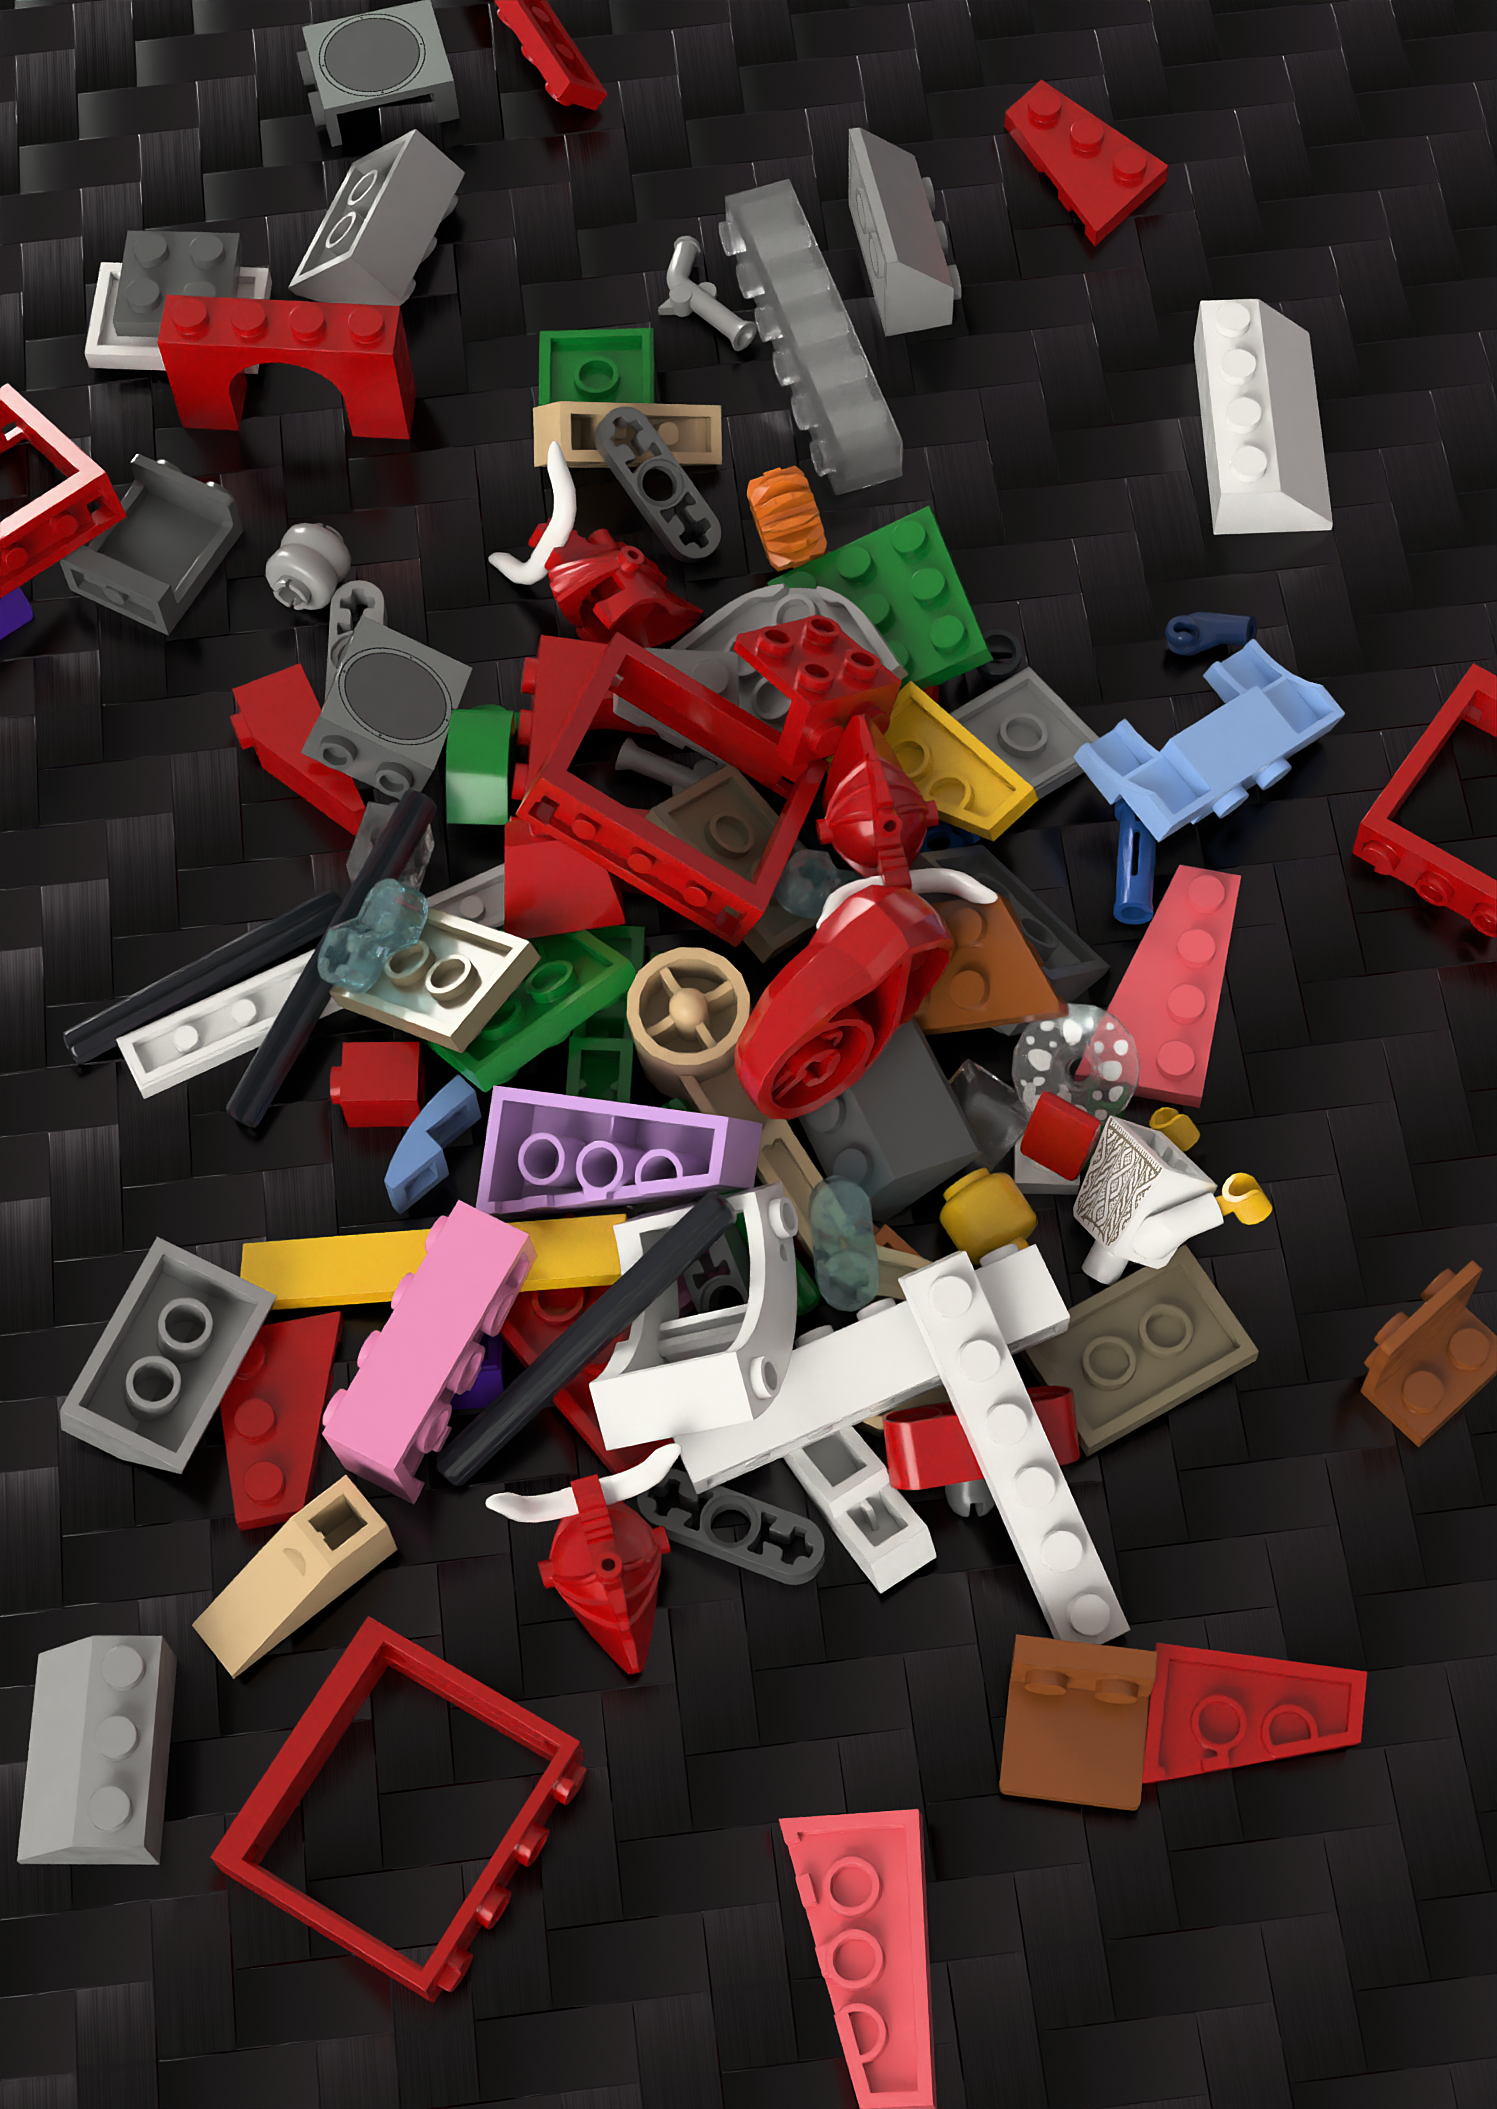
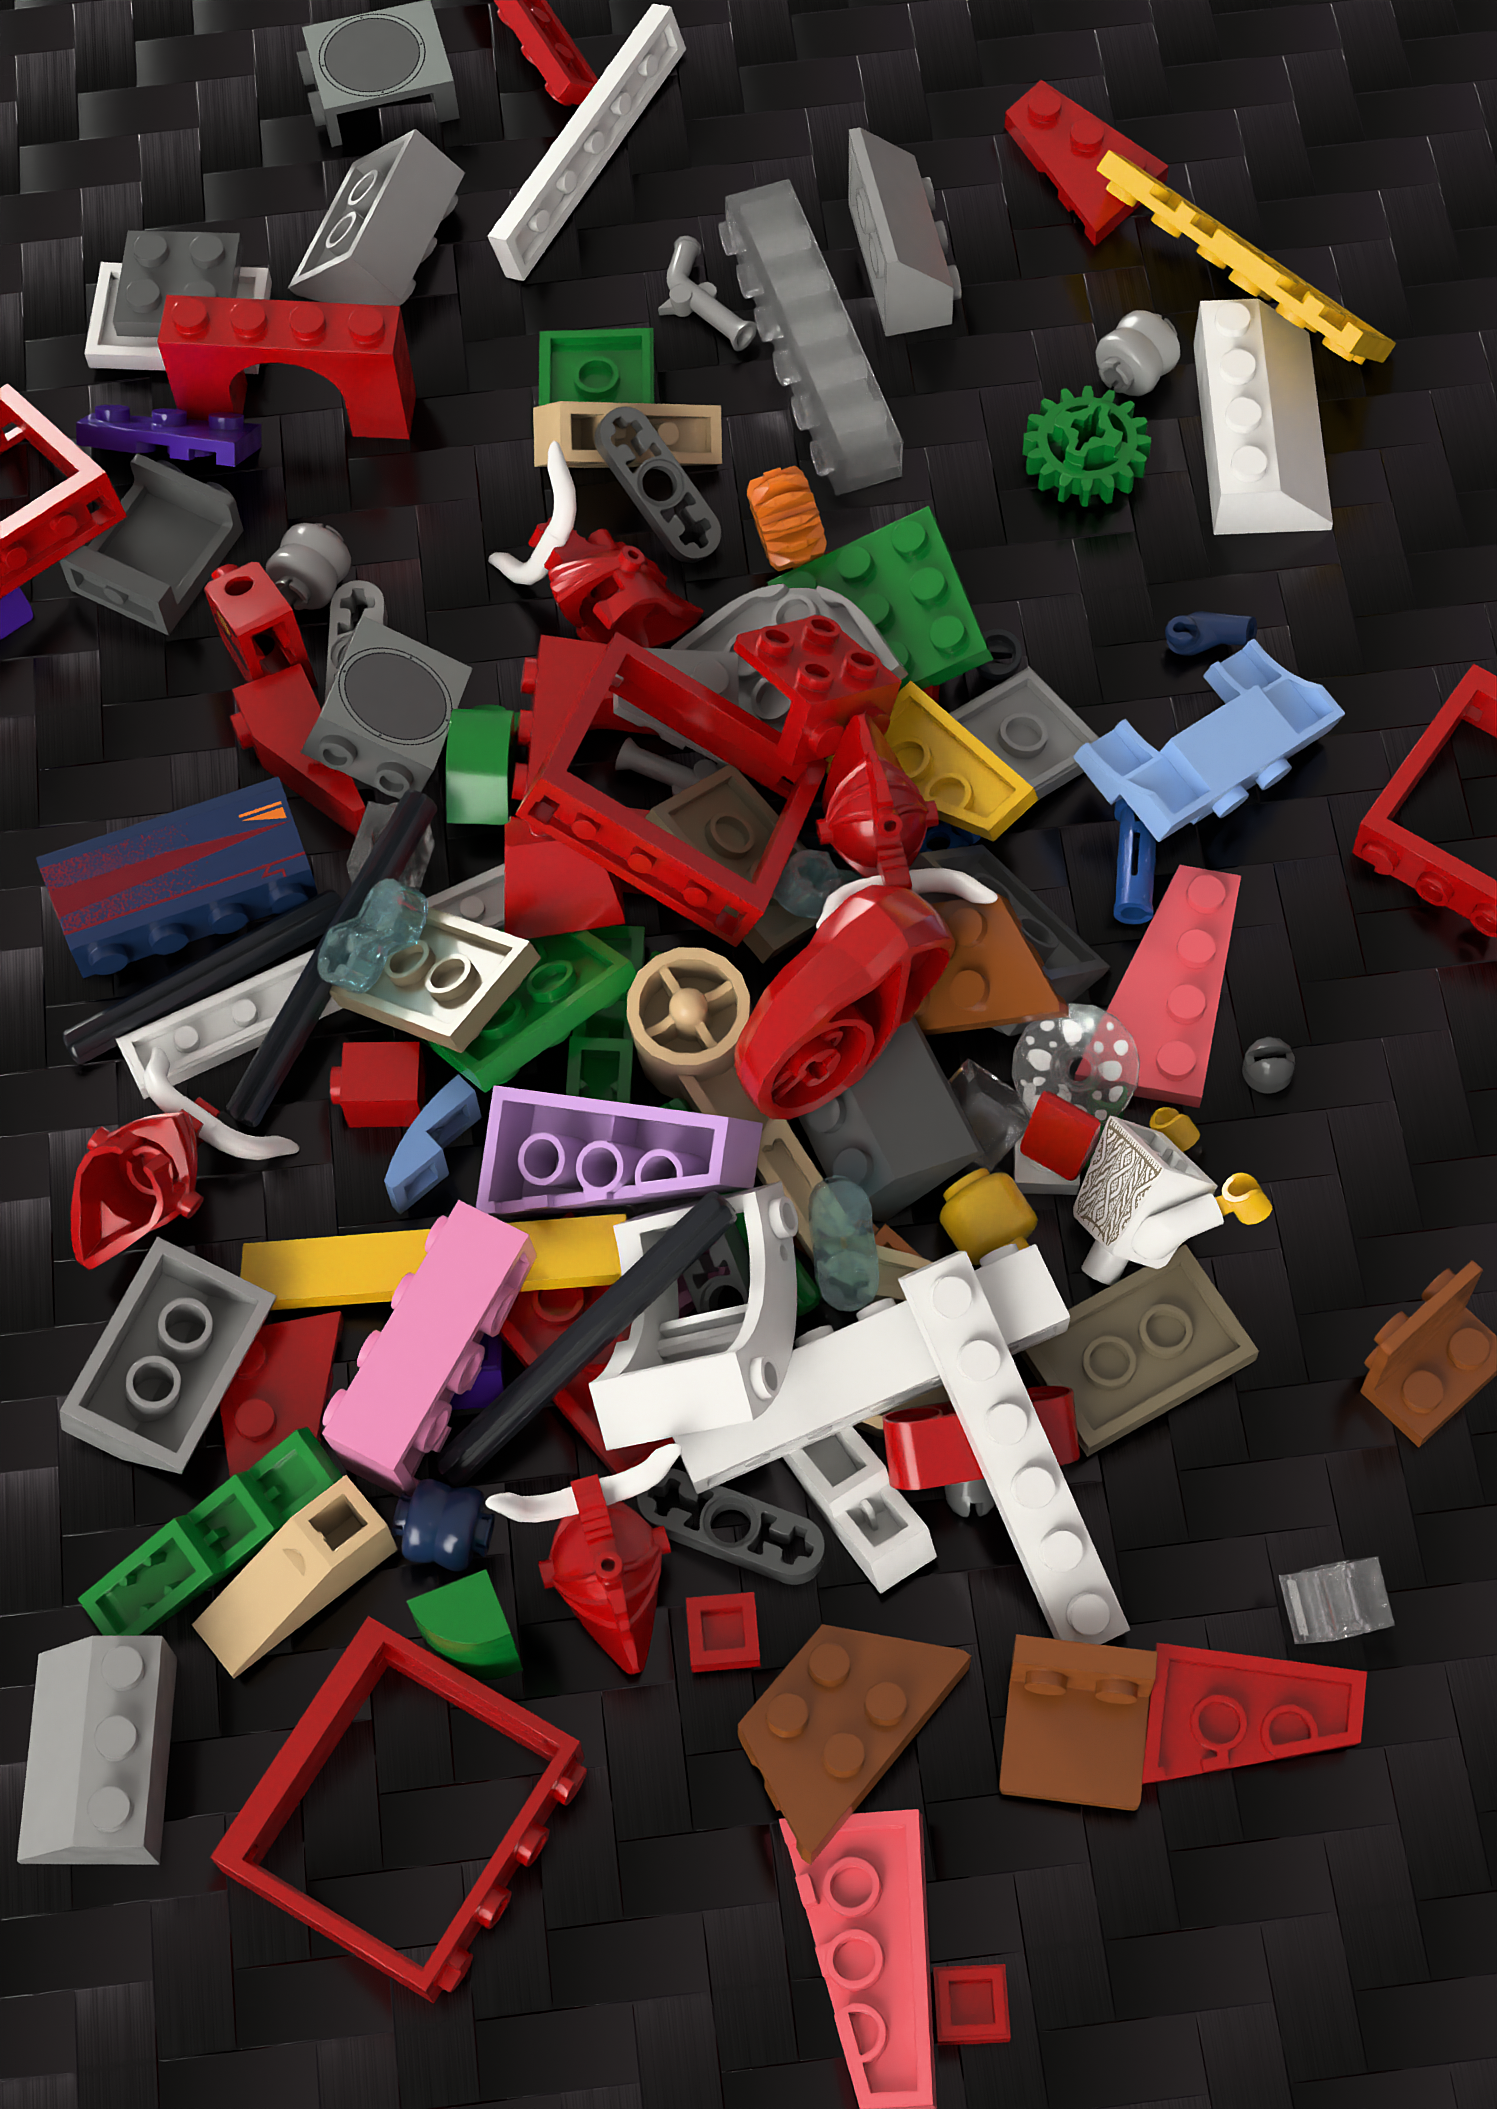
none -> dark blue slope [36,776,318,978]
none -> red helmet [71,1047,299,1270]
none -> dark purple wing [76,405,262,467]
none -> green slope [78,1427,343,1636]
none -> red torso [204,562,318,688]
none -> dark blue piece [392,1478,496,1571]
none -> green brick [407,1569,523,1680]
none -> white plate [487,4,686,281]
none -> red plate [686,1592,761,1673]
none -> dark orange wing [738,1624,972,1865]
none -> red tile [933,1964,1011,2045]
none -> green gear [1022,386,1151,507]
none -> light grey piece [1095,310,1181,396]
none -> yellow wing [1096,150,1396,365]
none -> dark grey hinge [1242,1037,1295,1093]
none -> clear brick [1279,1556,1395,1644]

